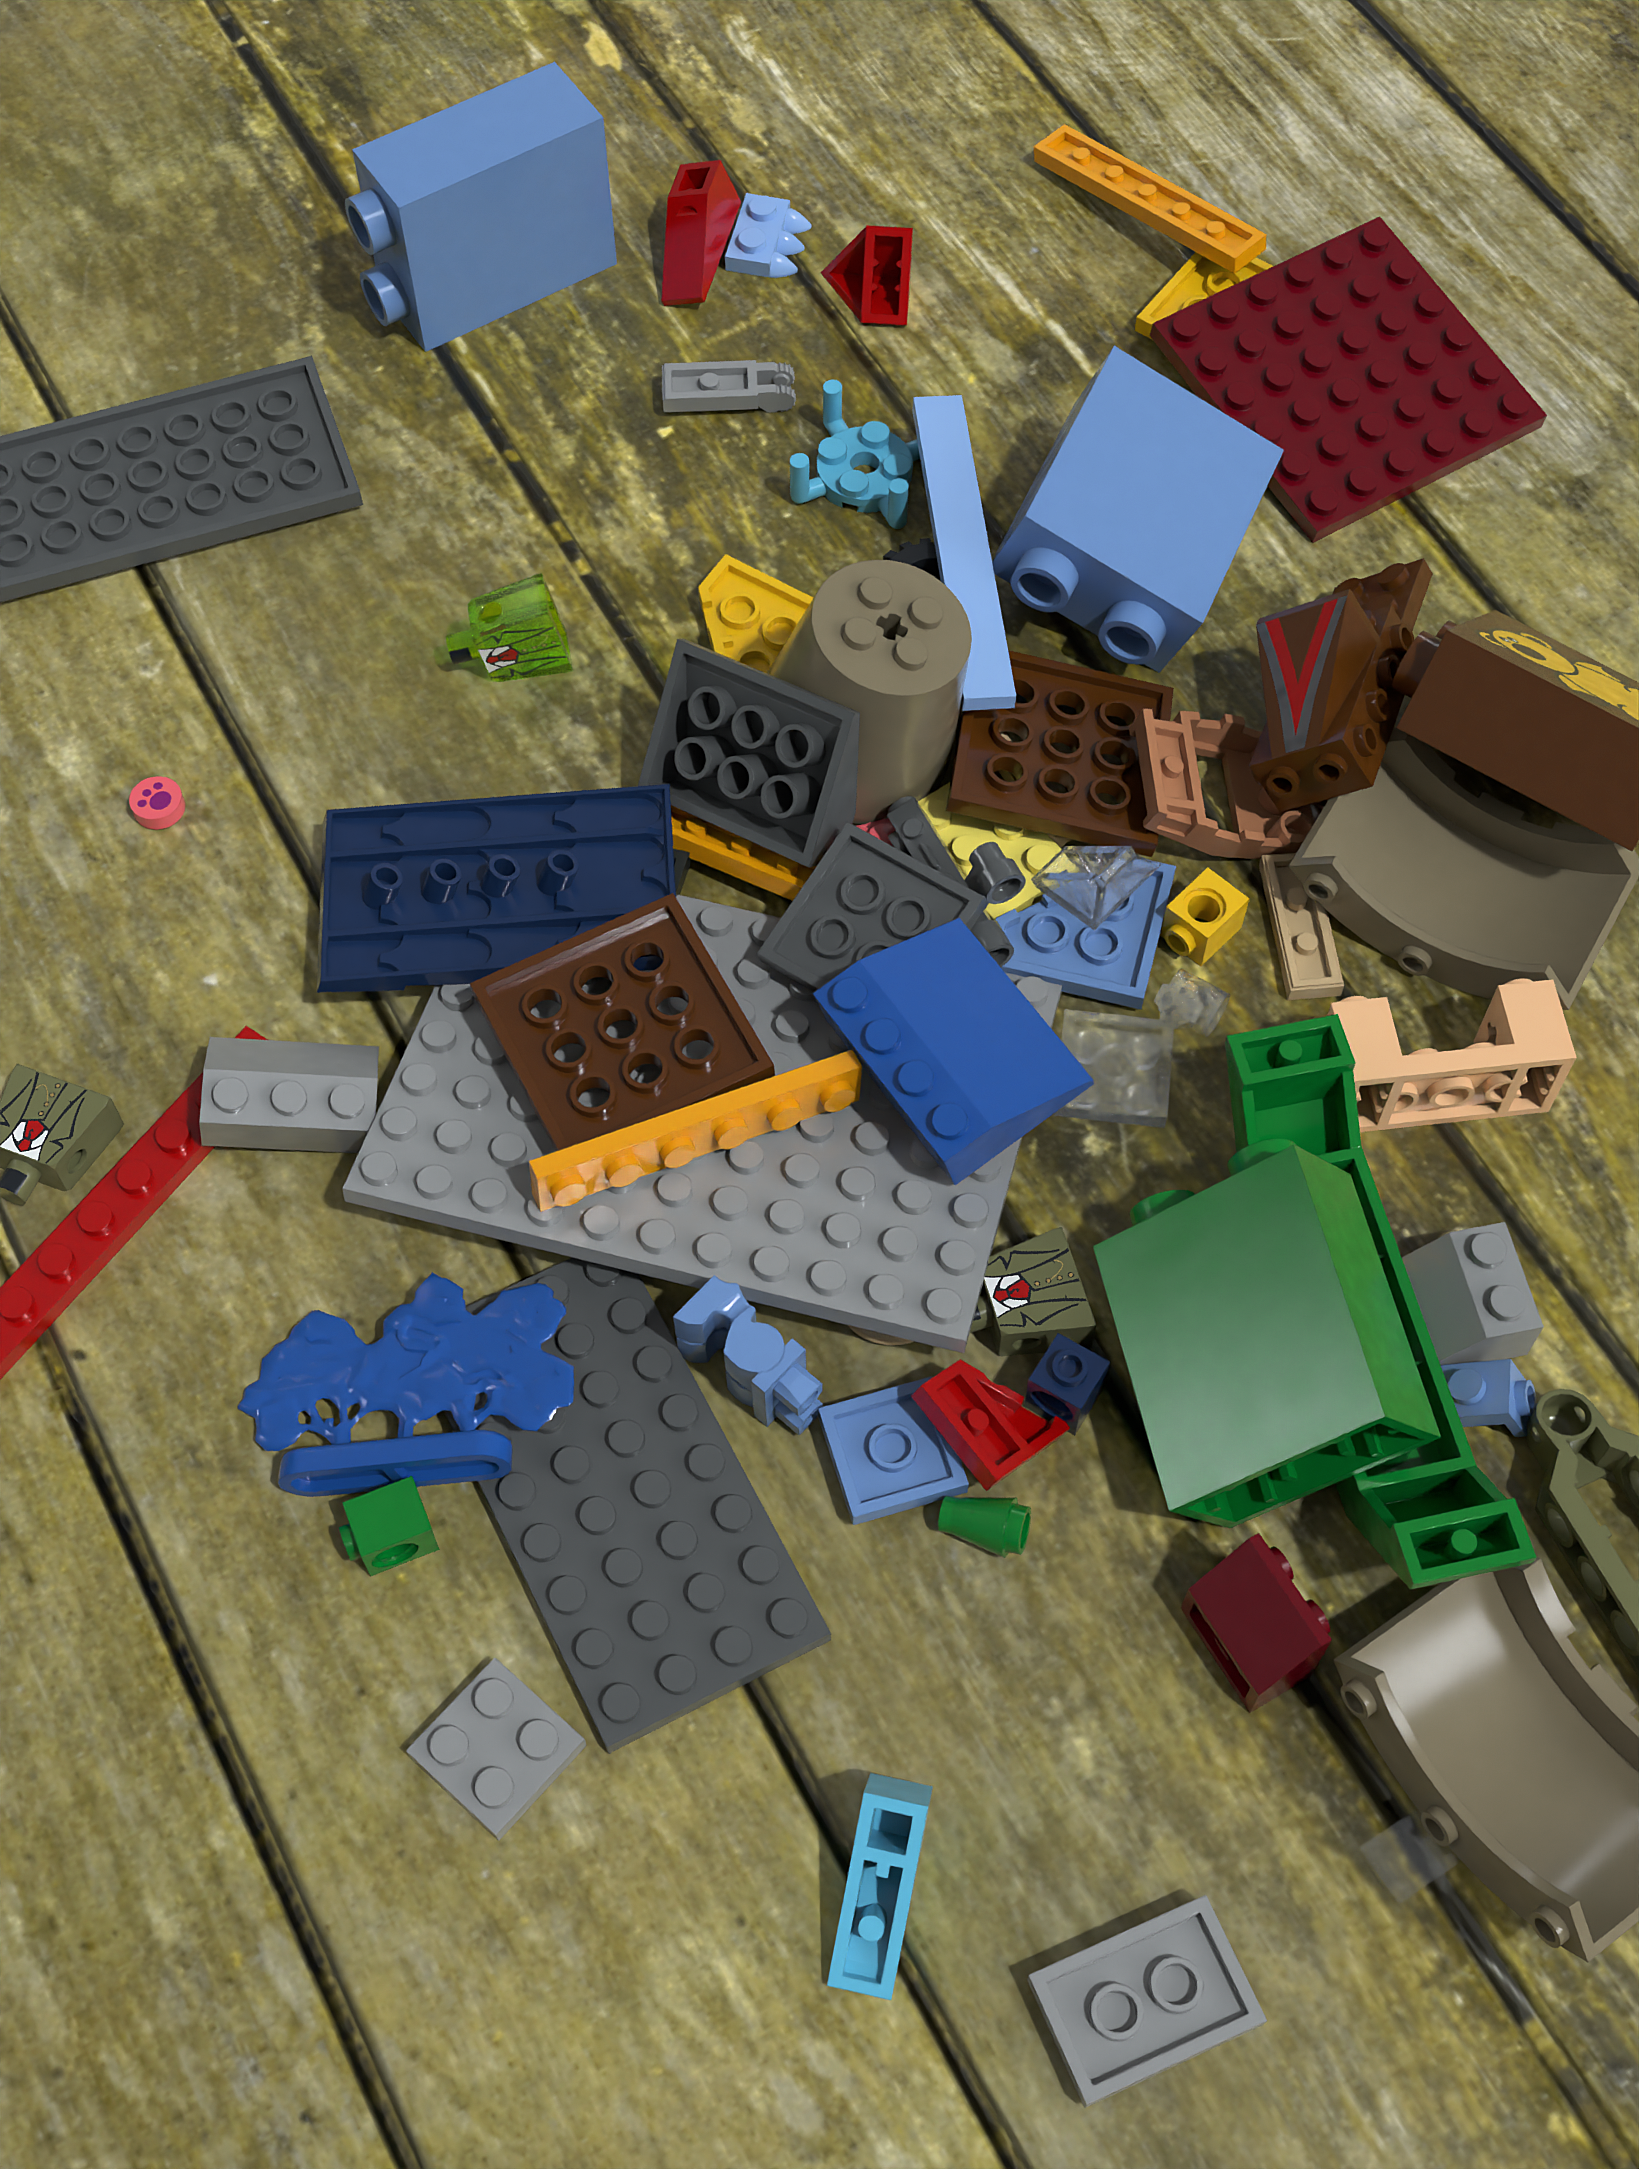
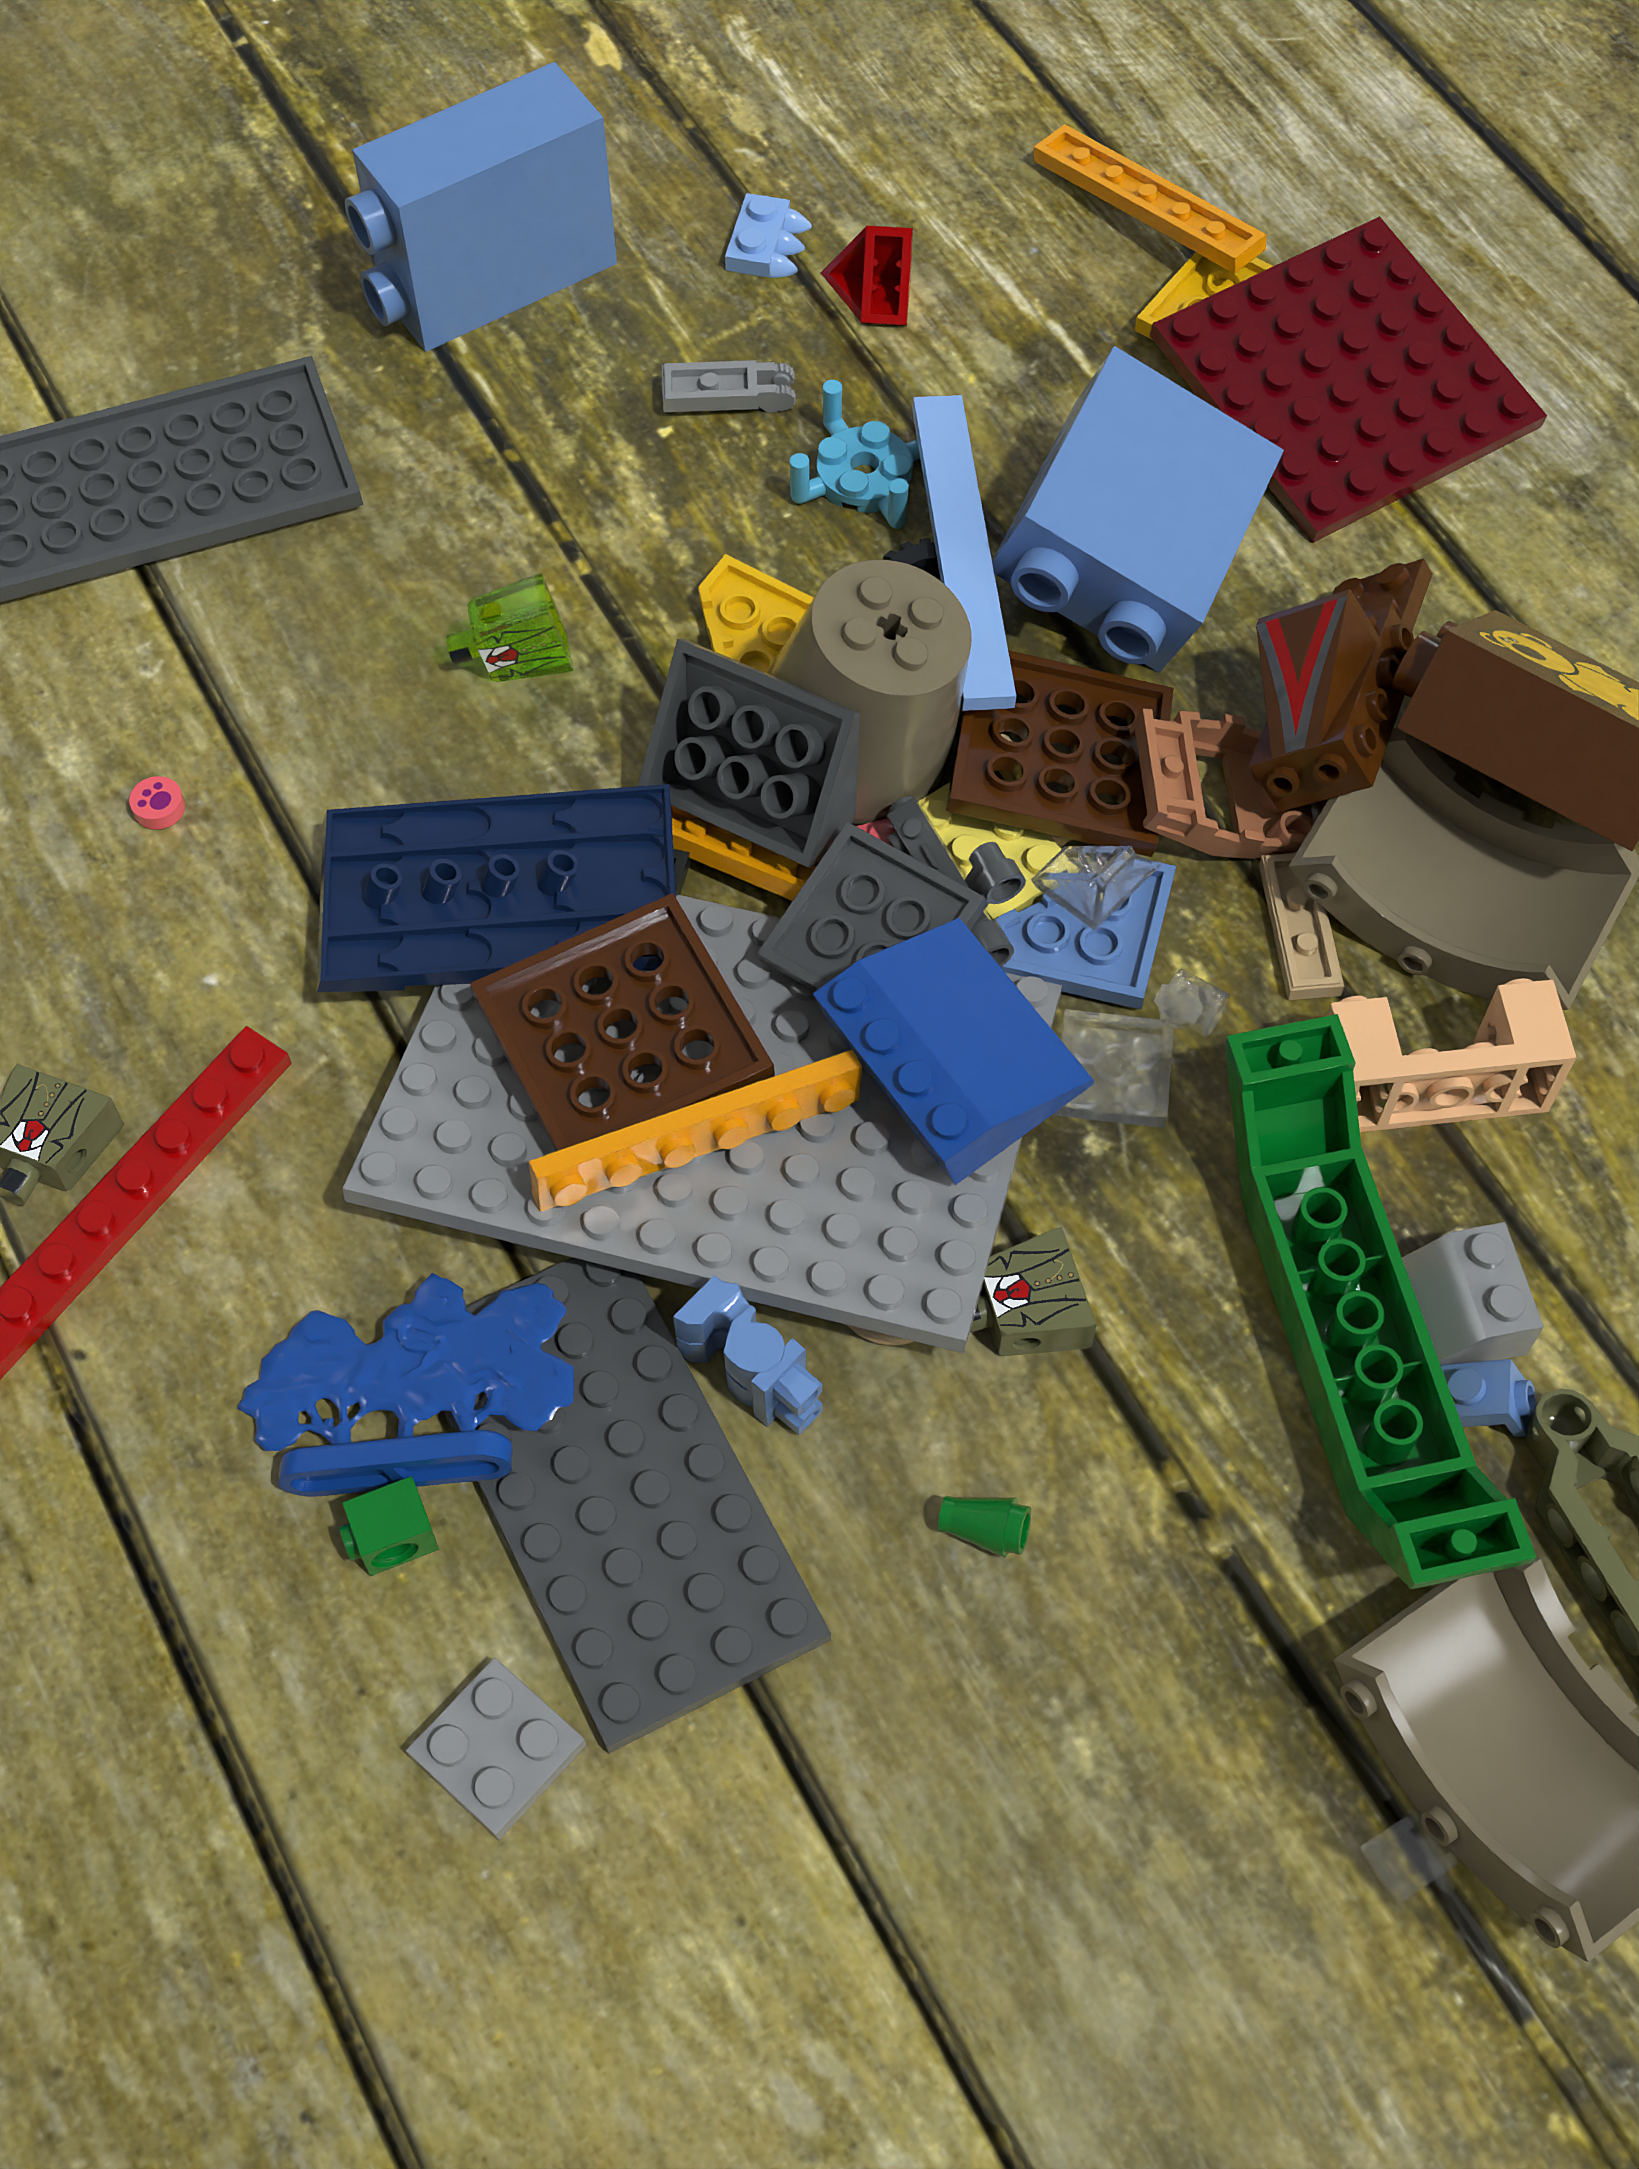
light grey slope [199,1037,379,1153] -> none
red slope [661,160,741,306] -> none
medium blue plate [818,1376,969,1525] -> none
medium azure slope [827,1773,933,2000] -> none
red wing [911,1359,1070,1491] -> none
dark blue brick [1024,1333,1110,1436] -> none
light grey plate [1027,1895,1267,2108] -> none
green brick [1093,1139,1441,1528] -> none
yellow brick [1160,867,1250,966] -> none
dark red slope [1181,1533,1332,1713] -> none

